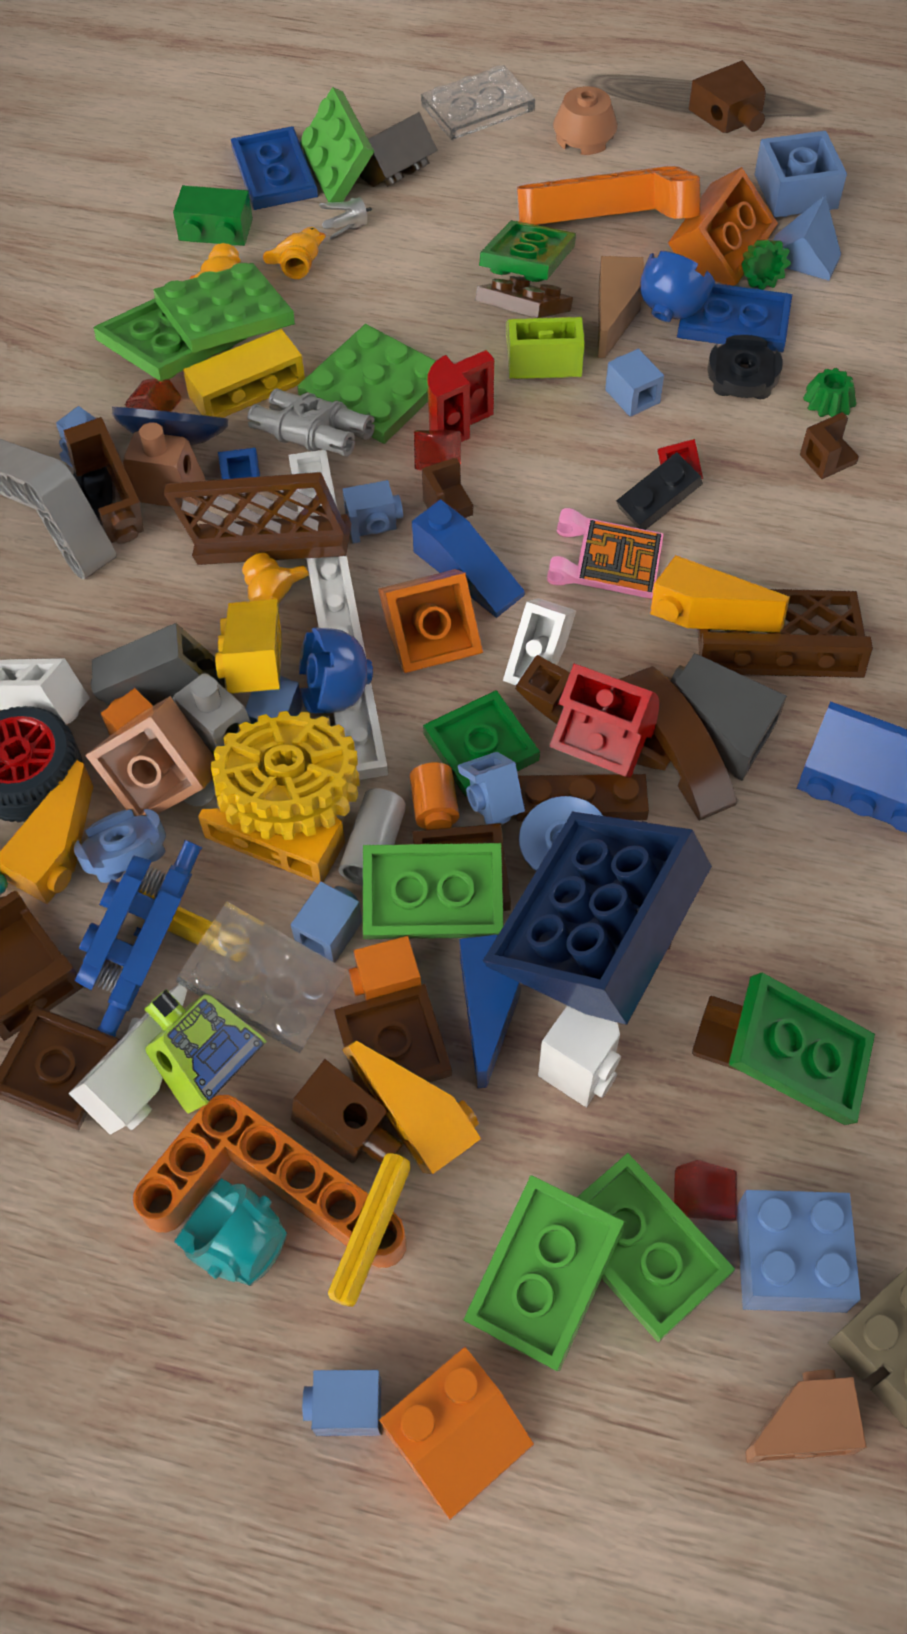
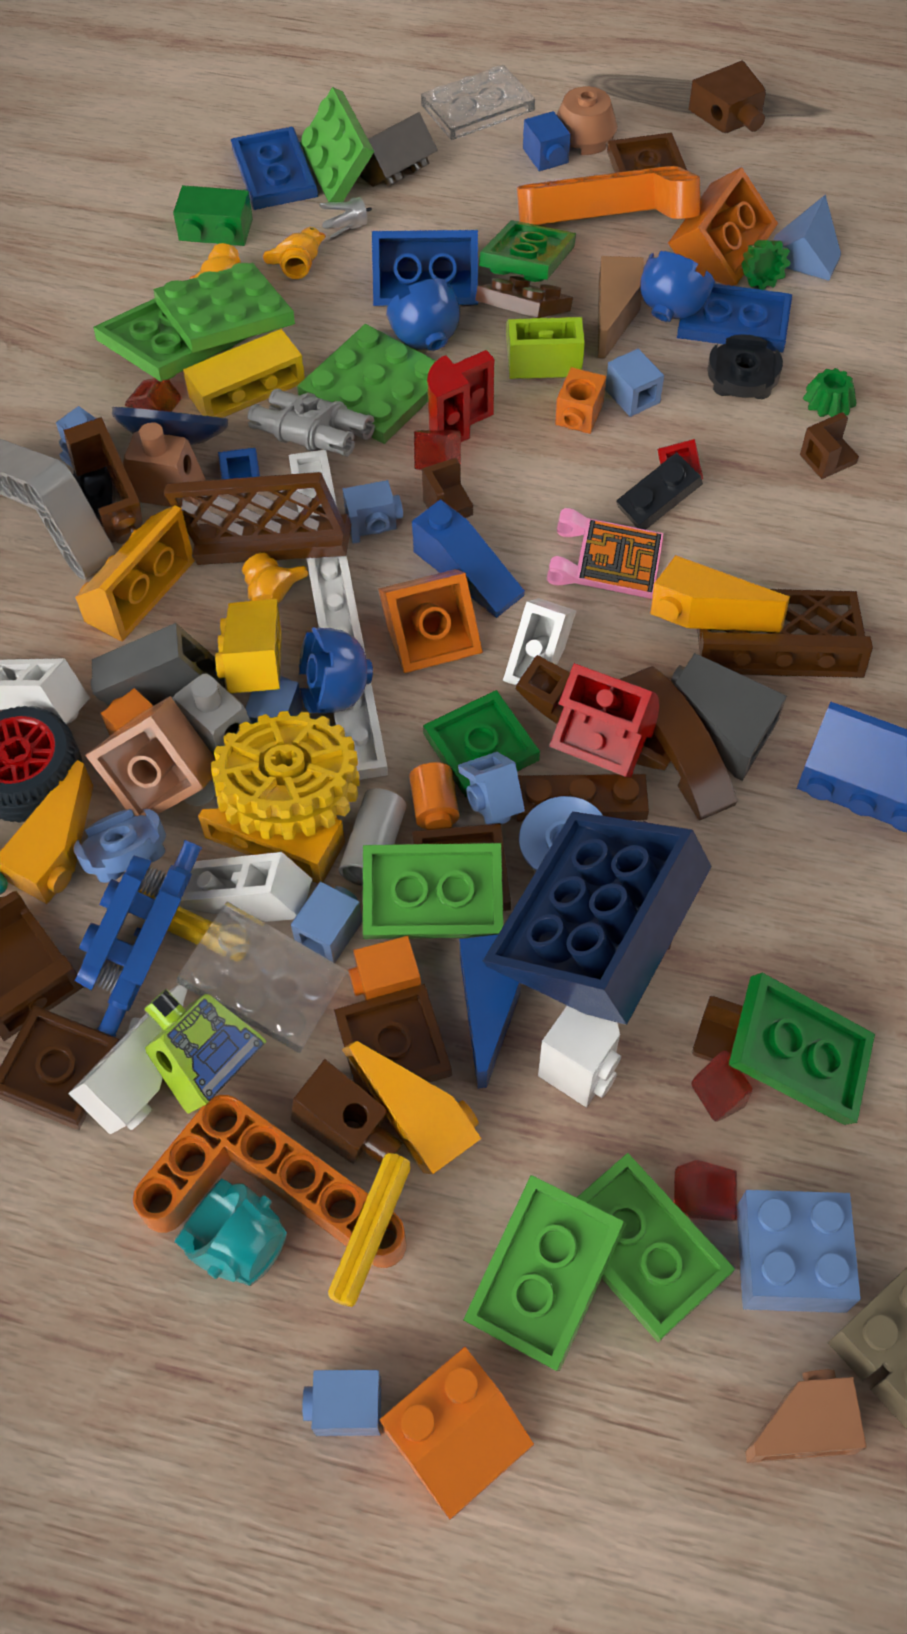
medium blue brick [754,131,847,217] -> none
none -> light orange slope [75,505,195,642]
none -> white slope [179,852,312,922]
none -> blue slope [372,230,478,306]
none -> blue cylinder [386,279,460,351]
none -> blue brick [523,111,571,172]
none -> orange brick [555,367,607,434]
none -> reddish brown plate [607,132,688,173]
none -> clear red slope [691,1050,753,1122]

